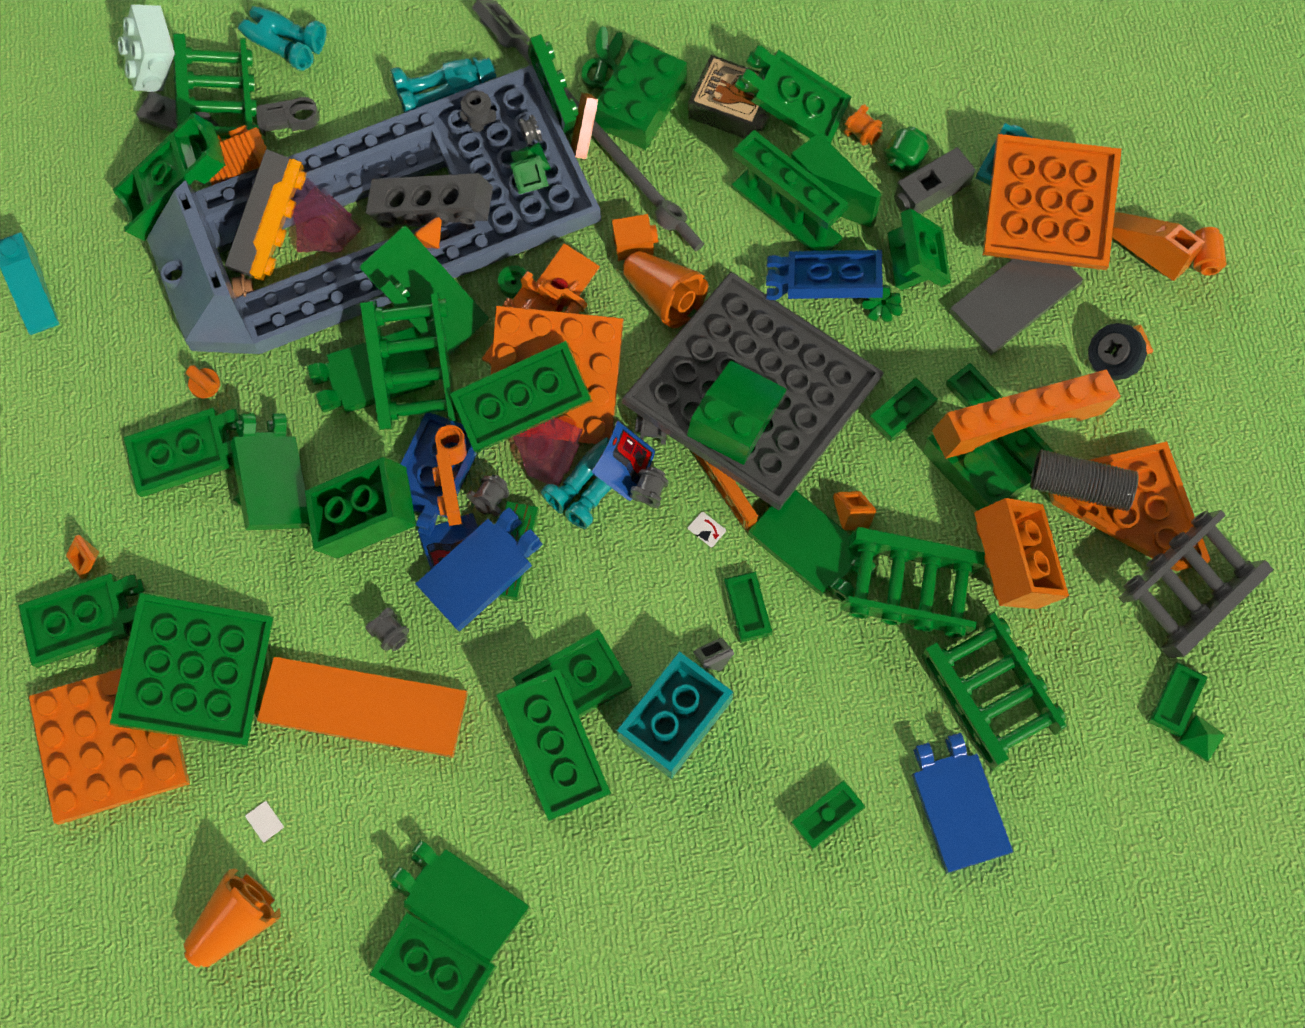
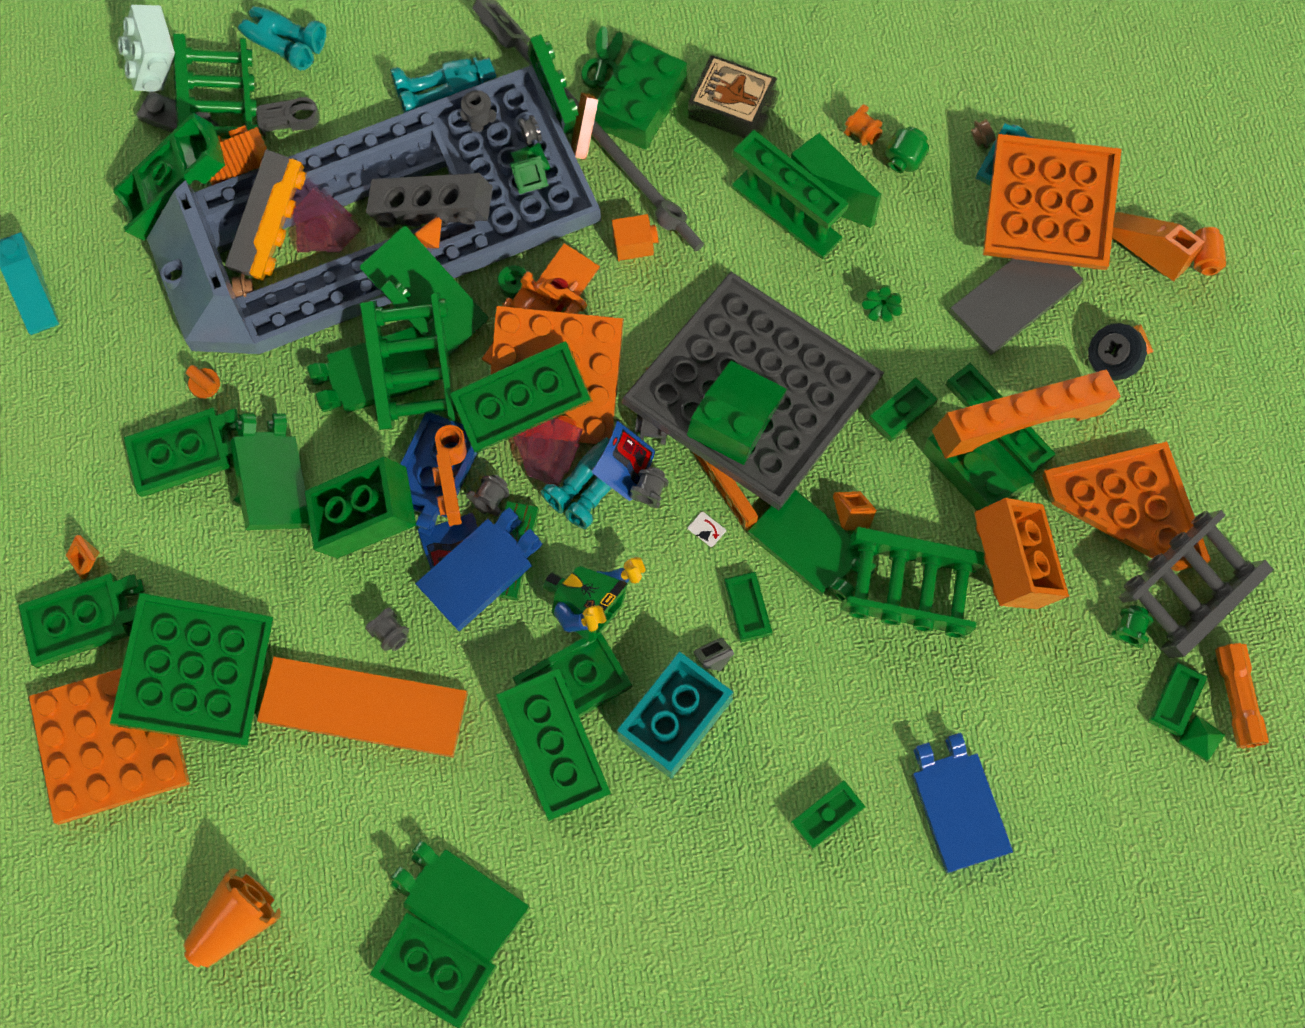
white sticker [245,801,284,842] -> none
orange cone [623,251,708,328] -> none
green tile [734,45,852,143] -> none
blue tile [766,250,883,300] -> none
green bracket [887,208,952,290] -> none
dark grey brick [894,147,975,214] -> none
green fence [921,612,1067,771] -> none
dark grey piece [1030,449,1139,512] -> none
none -> torso [543,557,646,643]
none -> medium nougat plate [971,119,996,148]
none -> green brick [1111,605,1153,648]
none -> orange axle [1215,643,1269,749]

